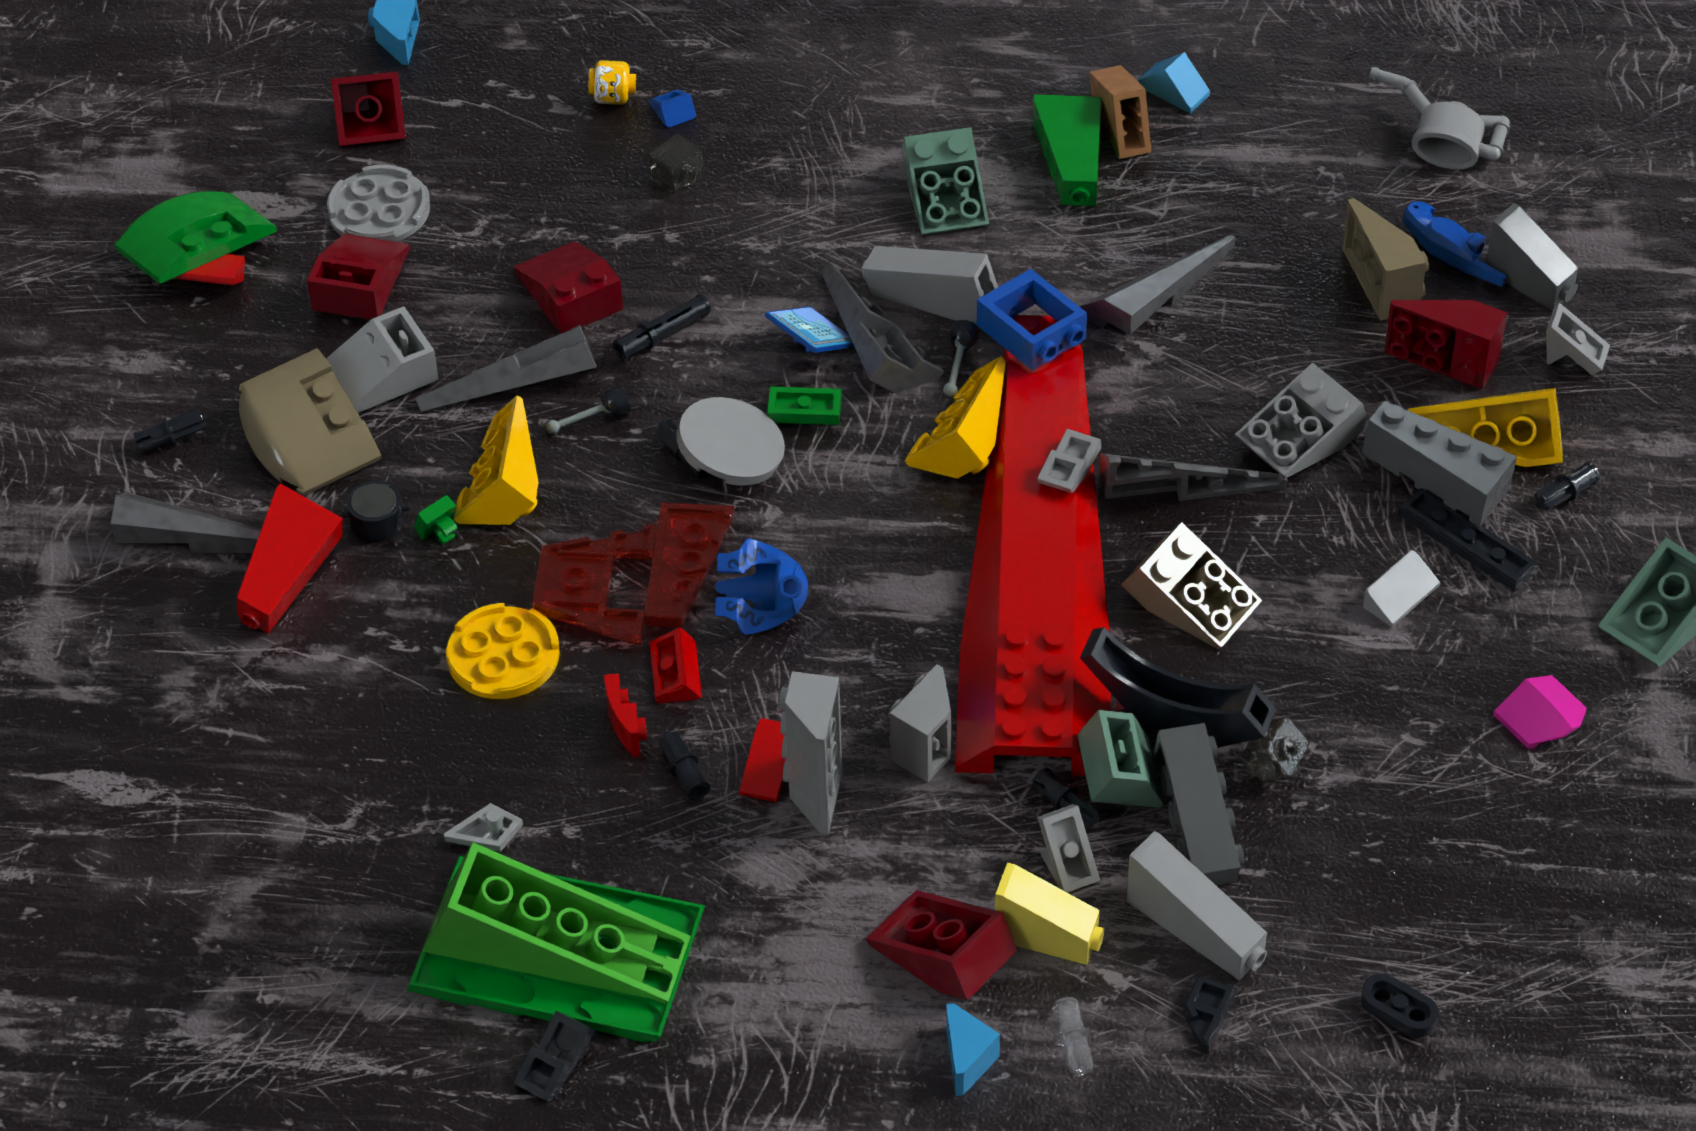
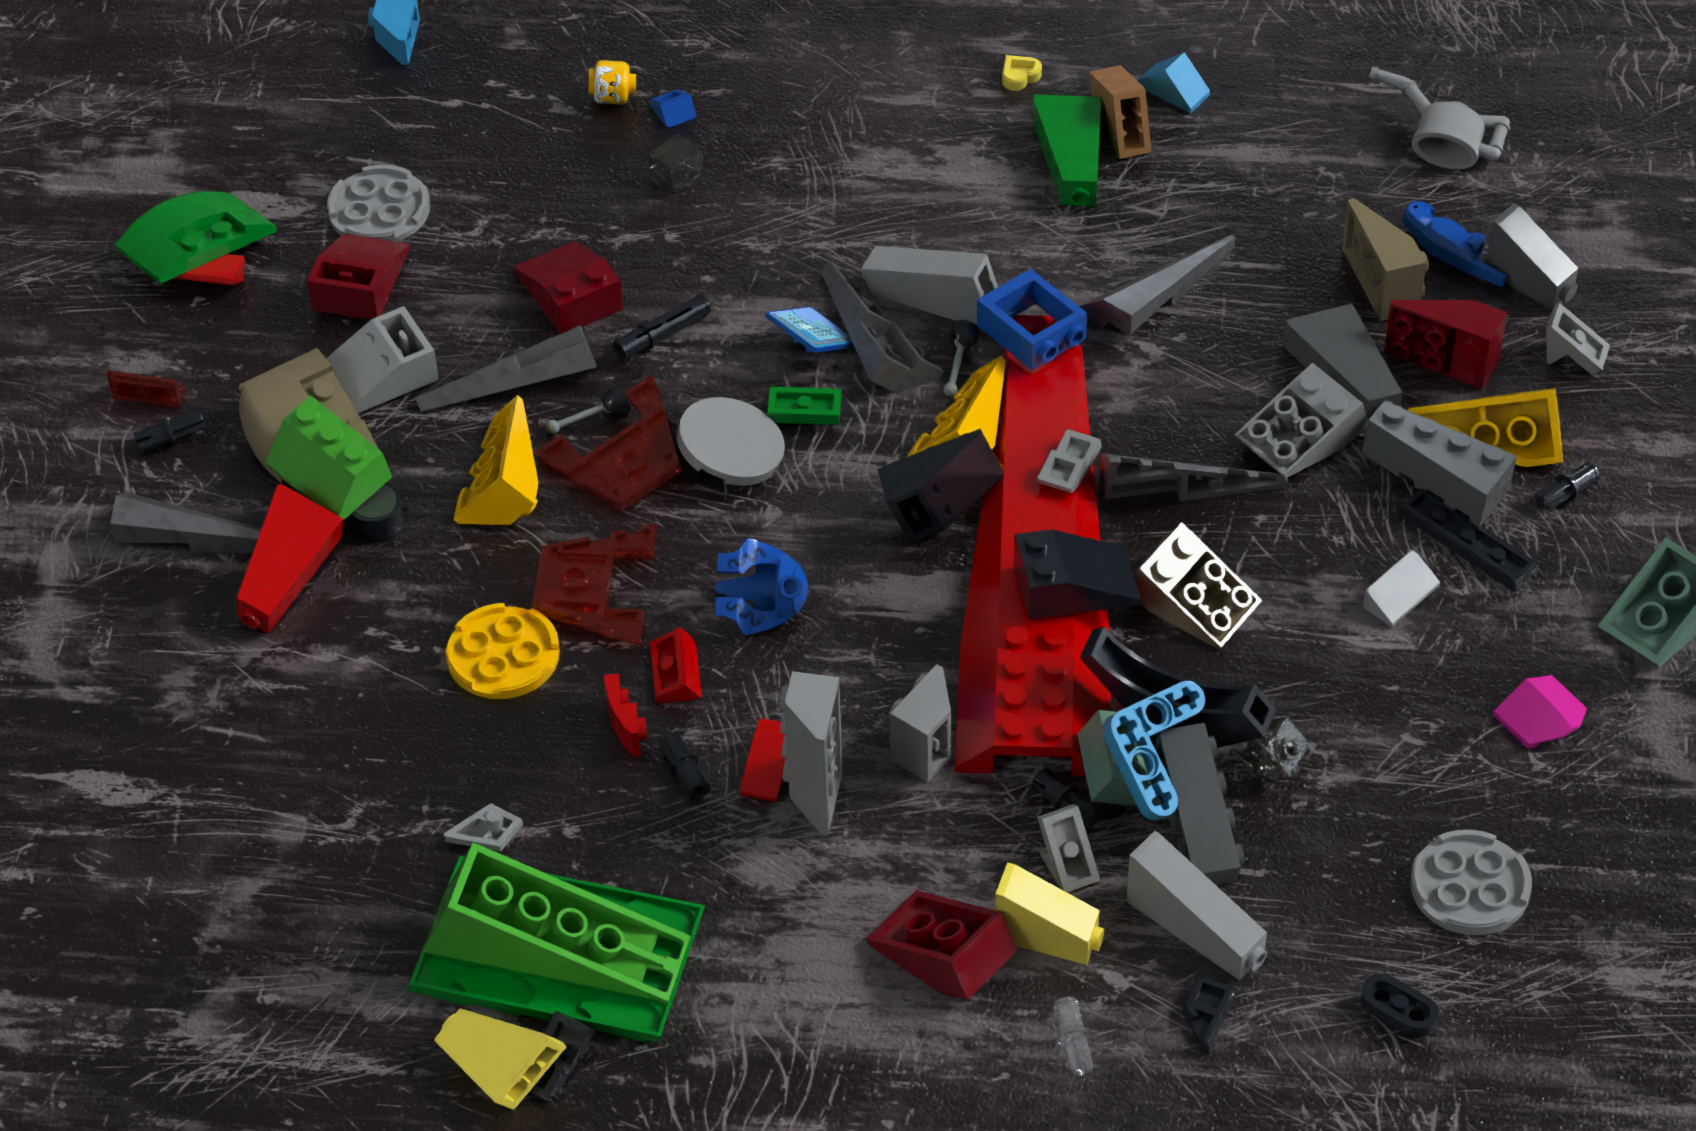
dark red slope [331,71,406,146] -> none
green tile [414,495,458,545] -> none
clear red wing [644,502,735,627] -> none
sand green slope [901,127,989,235] -> none
dark azure slope [946,1003,1000,1096] -> none
none -> clear red slope [106,370,187,408]
none -> bright green slope [266,395,392,520]
none -> light yellow slope [434,1008,567,1110]
none -> clear red wing [535,374,682,510]
none -> black slope [877,428,1004,544]
none -> light yellow tile [1002,55,1042,91]
none -> black slope [1014,529,1141,620]
none -> dark azure beam [1102,681,1205,821]
none -> dark grey slope [1284,303,1402,421]
none -> light grey tile [1410,829,1532,935]

